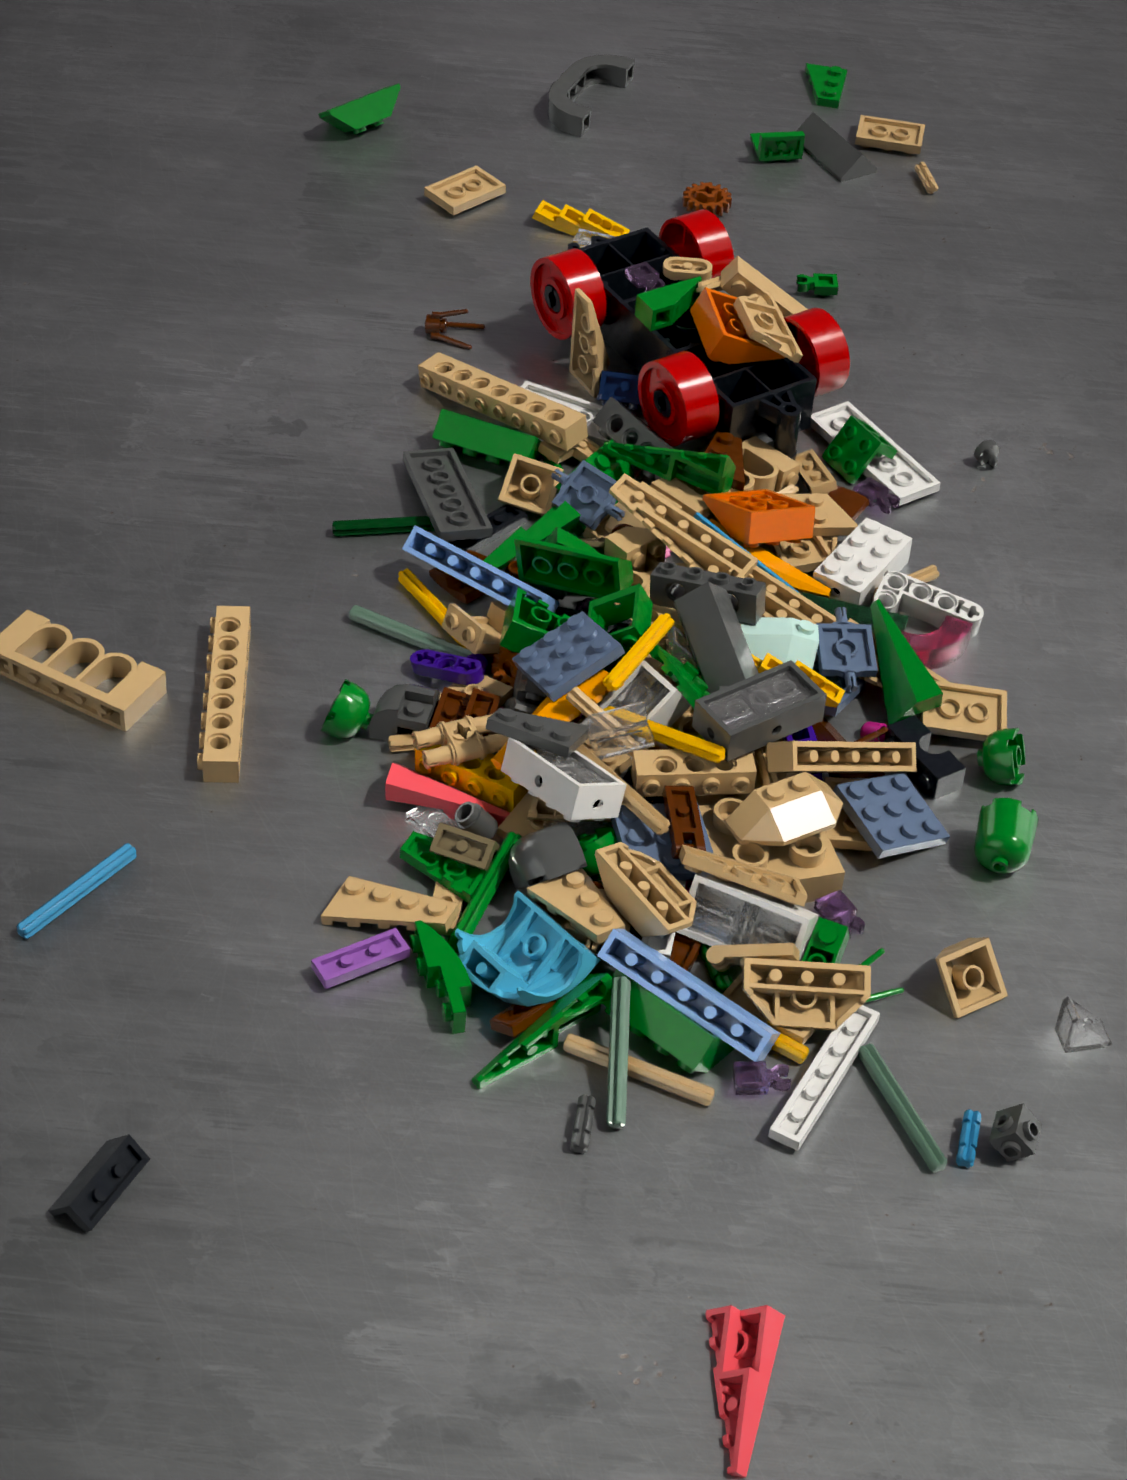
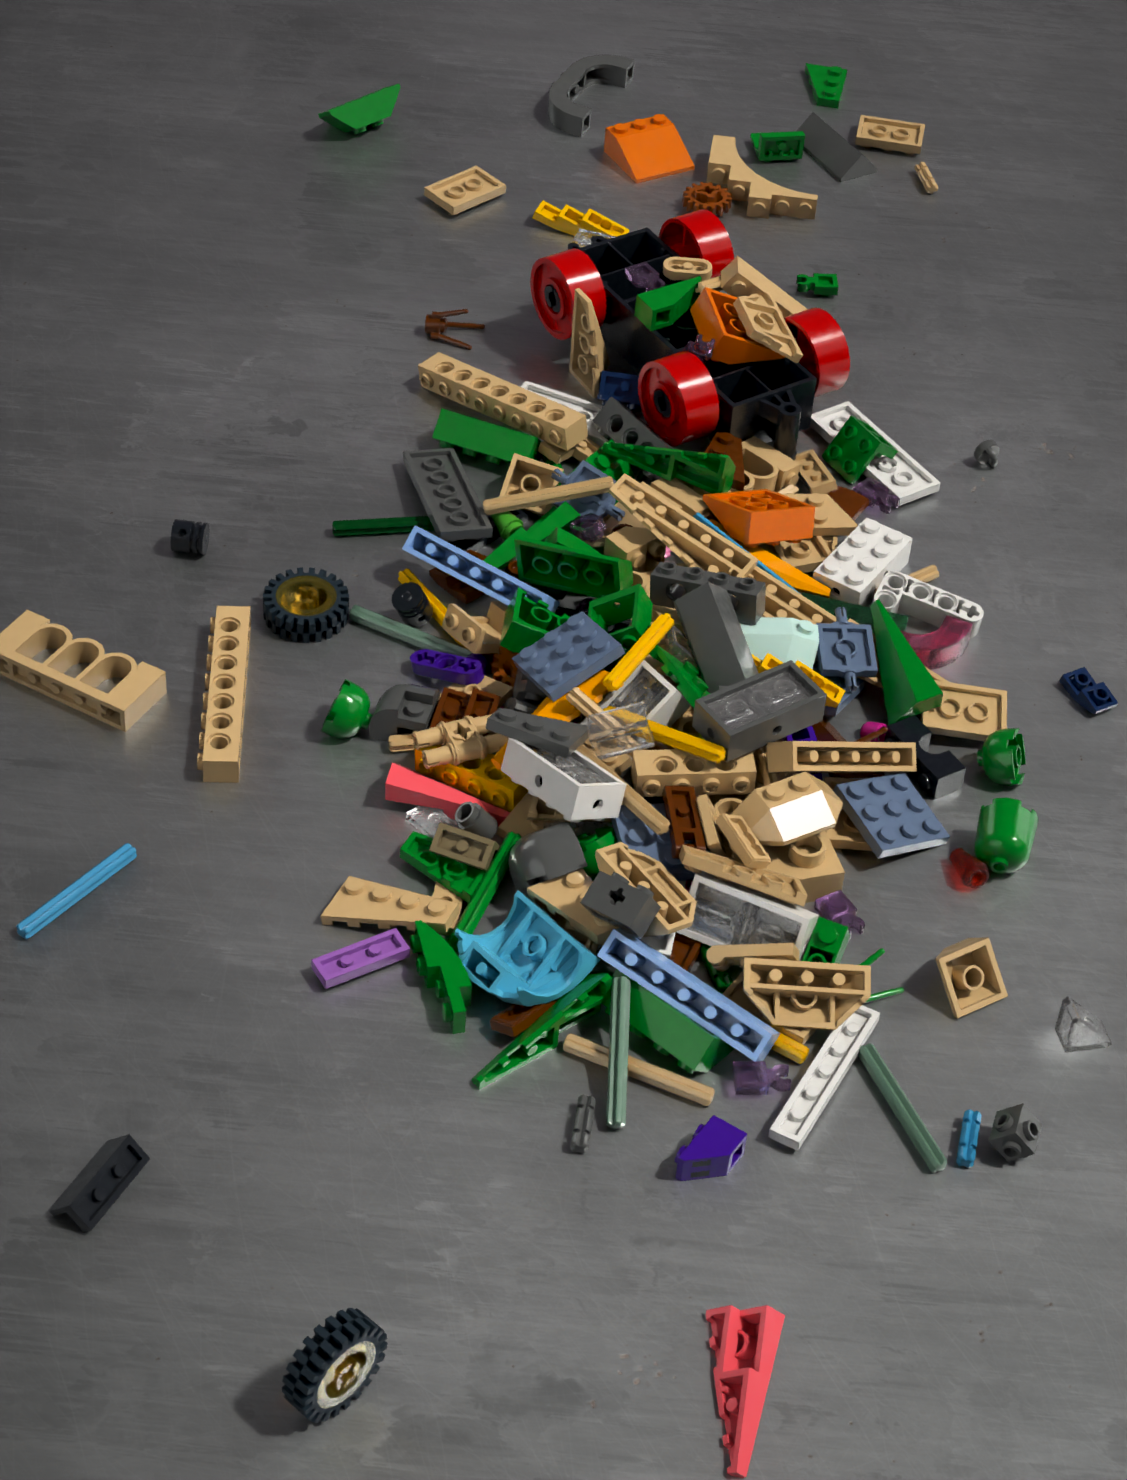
none -> black piece [170,519,210,555]
none -> black wheel [263,567,349,643]
none -> black wheel [282,1308,388,1423]
none -> black piece [391,582,433,628]
none -> tan axle [483,476,614,515]
none -> bright green cone [490,512,524,540]
none -> plate [569,513,607,542]
none -> dark grey brick [580,871,661,939]
none -> orange slope [604,114,695,184]
none -> dark purple slope [674,1115,747,1181]
none -> plate [682,334,715,365]
none -> tan plate [696,794,727,857]
none -> tan arch [706,135,818,219]
none -> tan plate [715,814,772,869]
none -> clear red cone [949,848,989,889]
none -> dark blue slope [1059,667,1118,715]

